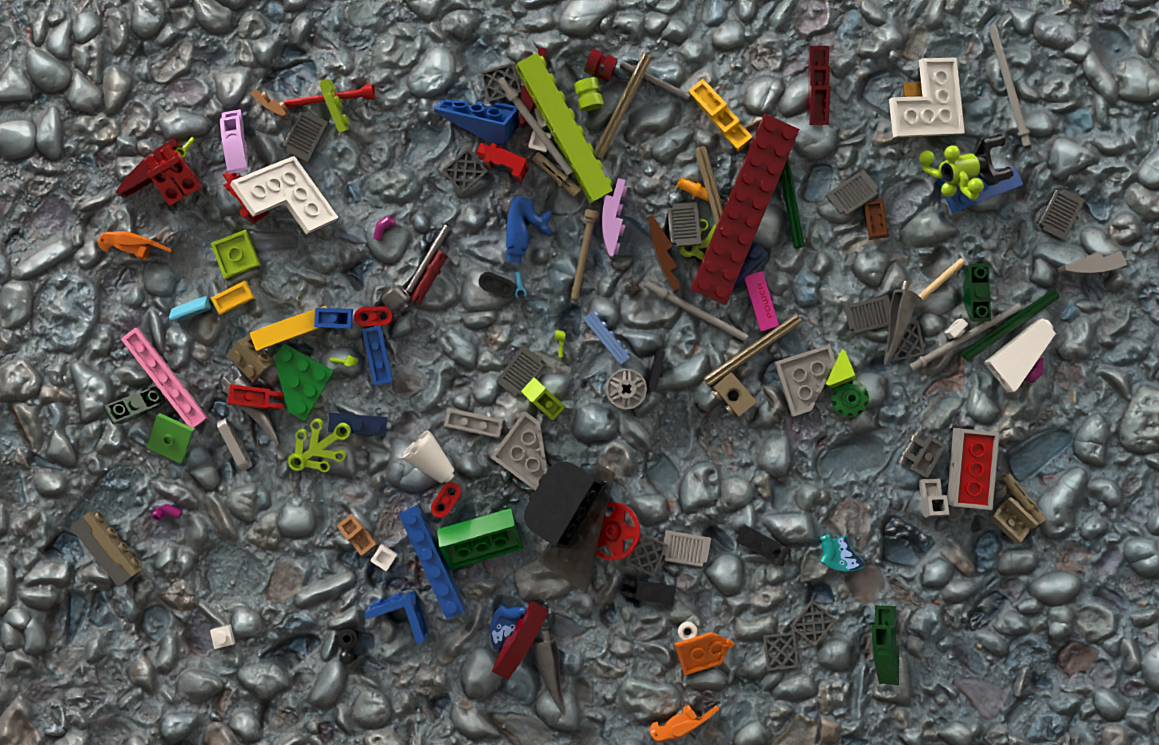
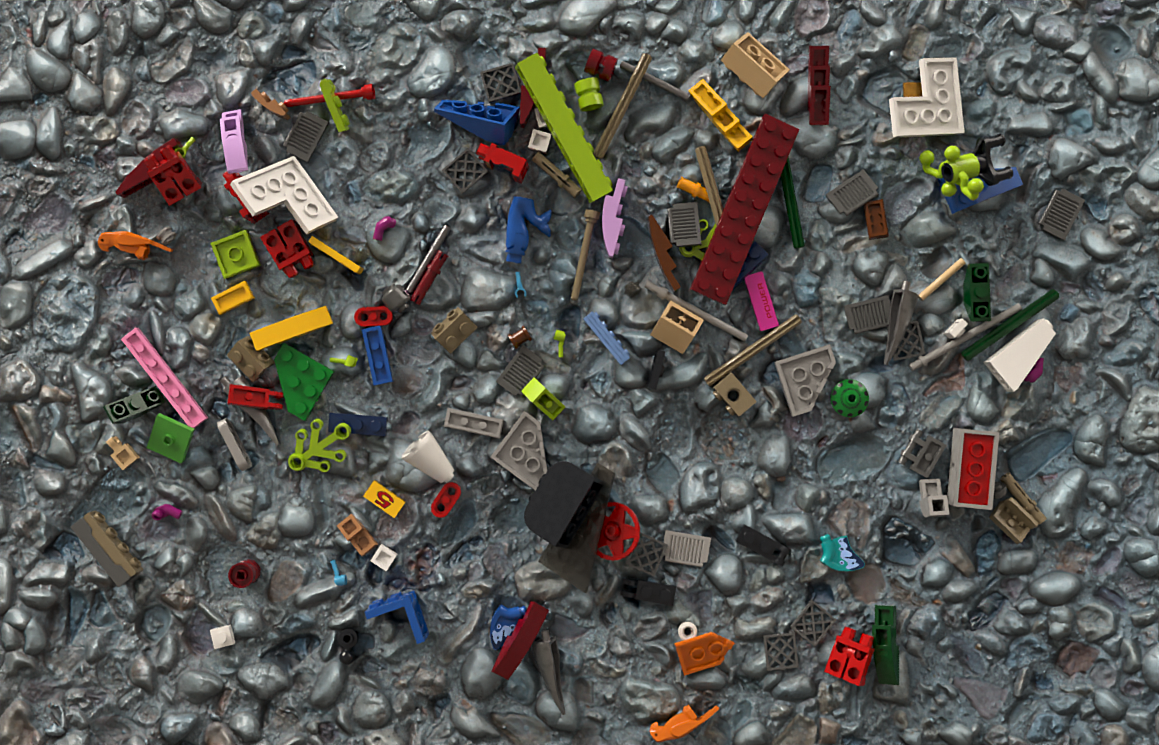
medium azure slope [169,296,212,322] -> none
blue slope [314,308,353,329] -> none
blue brick [398,504,467,620] -> none
green slope [437,508,524,570] -> none
black plate [478,272,516,299] -> none
light grey bar [497,77,573,176] -> none
light grey wheel [605,369,647,409] -> none
lime slope [826,349,857,388] -> none
light grey bar [988,25,1031,147] -> none
light grey slope [1058,251,1127,275] -> none
none -> tan plate [106,436,140,470]
none -> dark red wheel [228,559,261,588]
none -> red hips [260,219,315,278]
none -> yellow tile [309,236,364,274]
none -> dark azure hand [330,560,347,586]
none -> yellow tile [363,480,406,518]
none -> dark tan bracket [431,307,478,354]
none -> reddish brown bush [508,325,532,349]
none -> tan slope [650,300,704,354]
none -> tan slope [721,32,790,98]
none -> red hips [824,626,875,686]

